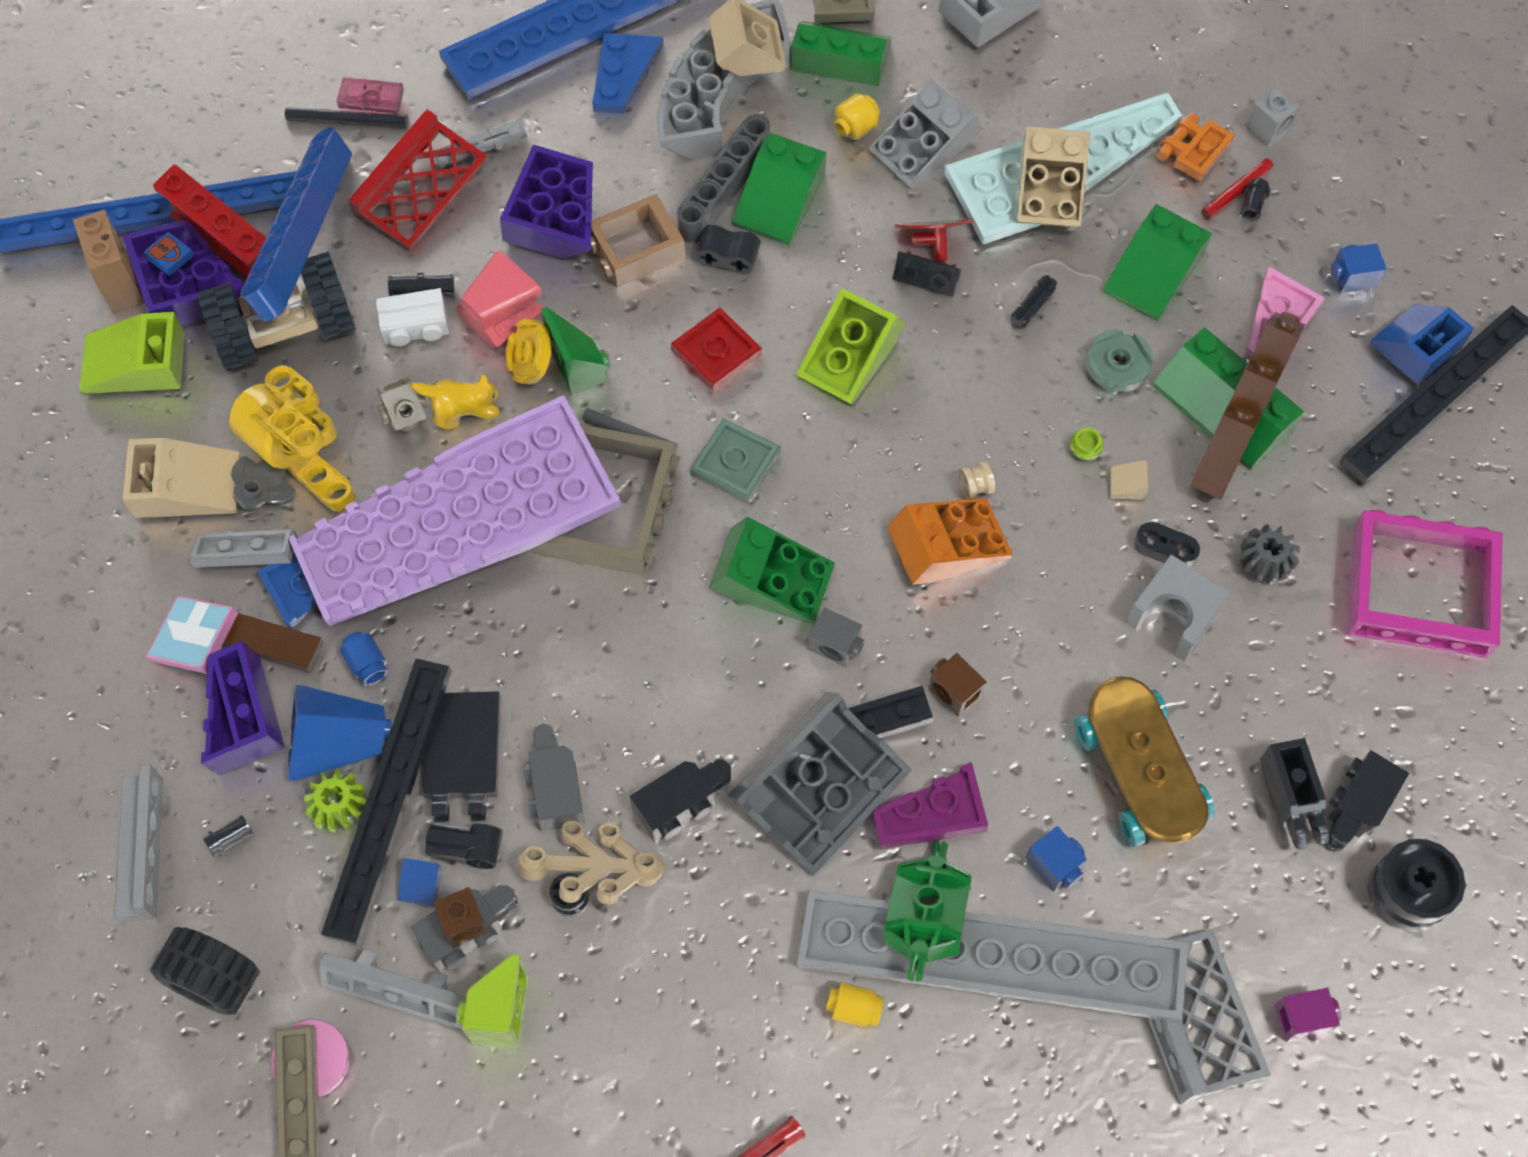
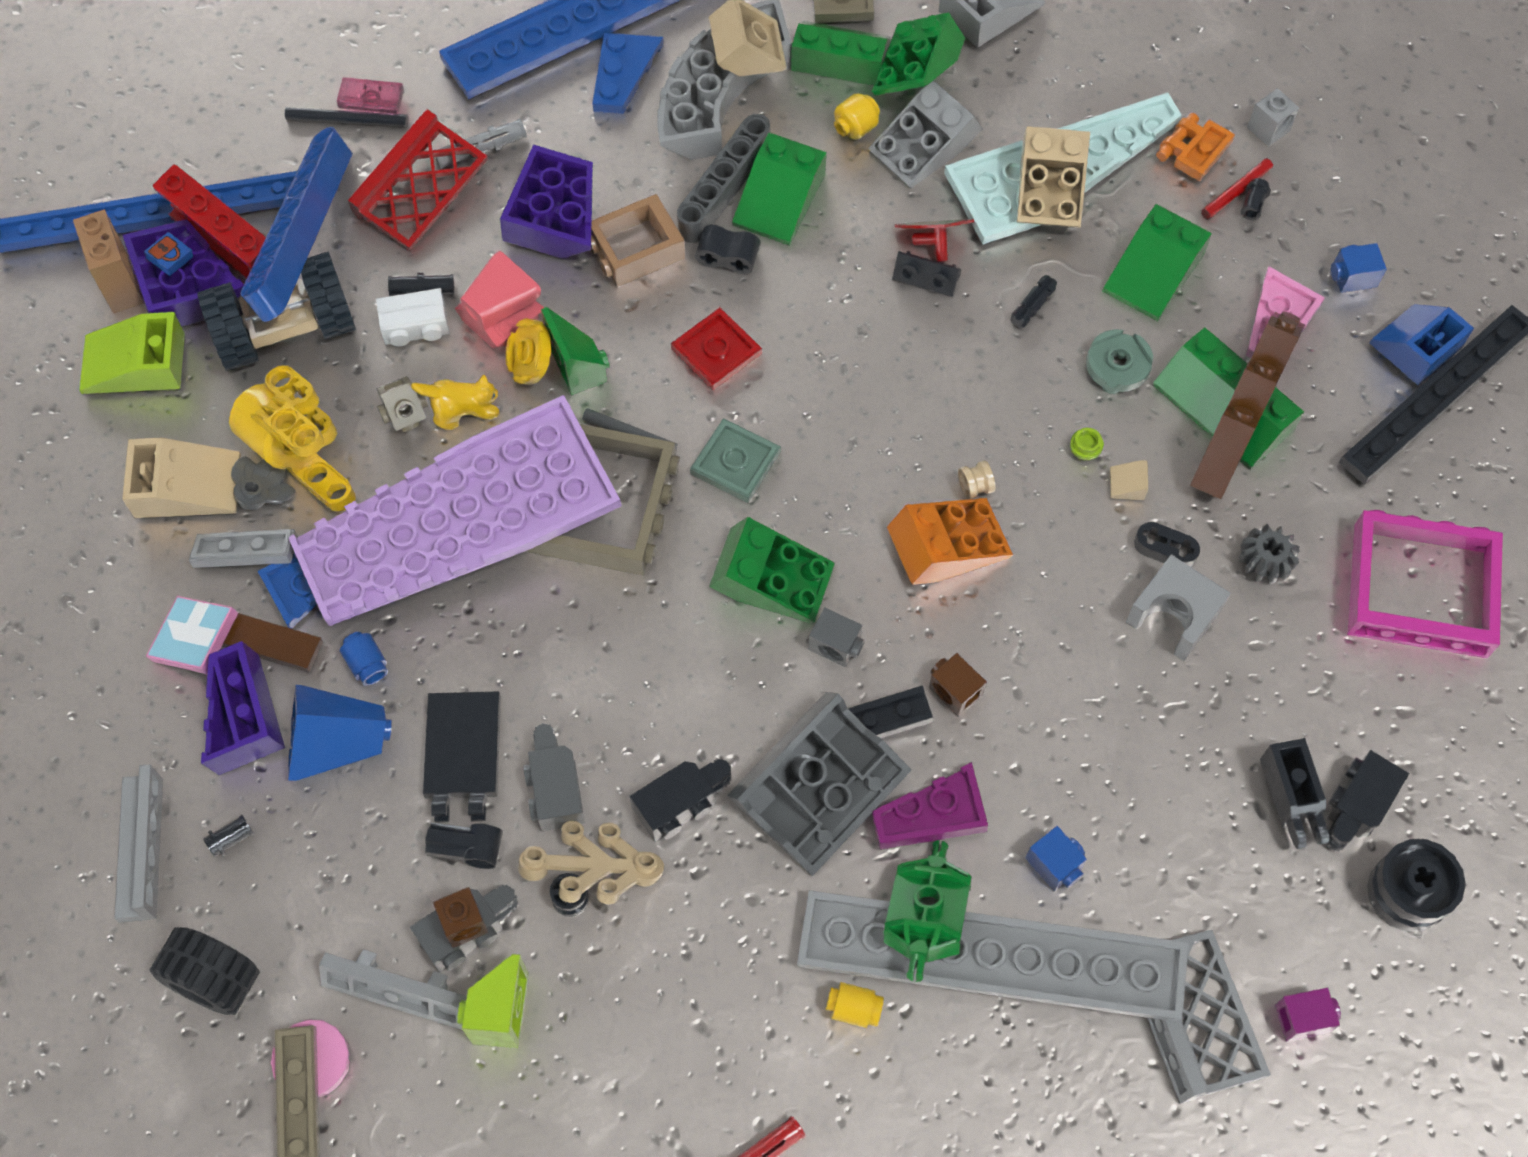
lime gear [304,769,367,834] -> none
black plate [321,658,452,946] -> none
blue slope [398,858,443,906] -> none
lime slope [796,288,906,405] -> none
pearl gold piece [1074,676,1215,847] -> none
none -> green slope [872,12,965,96]

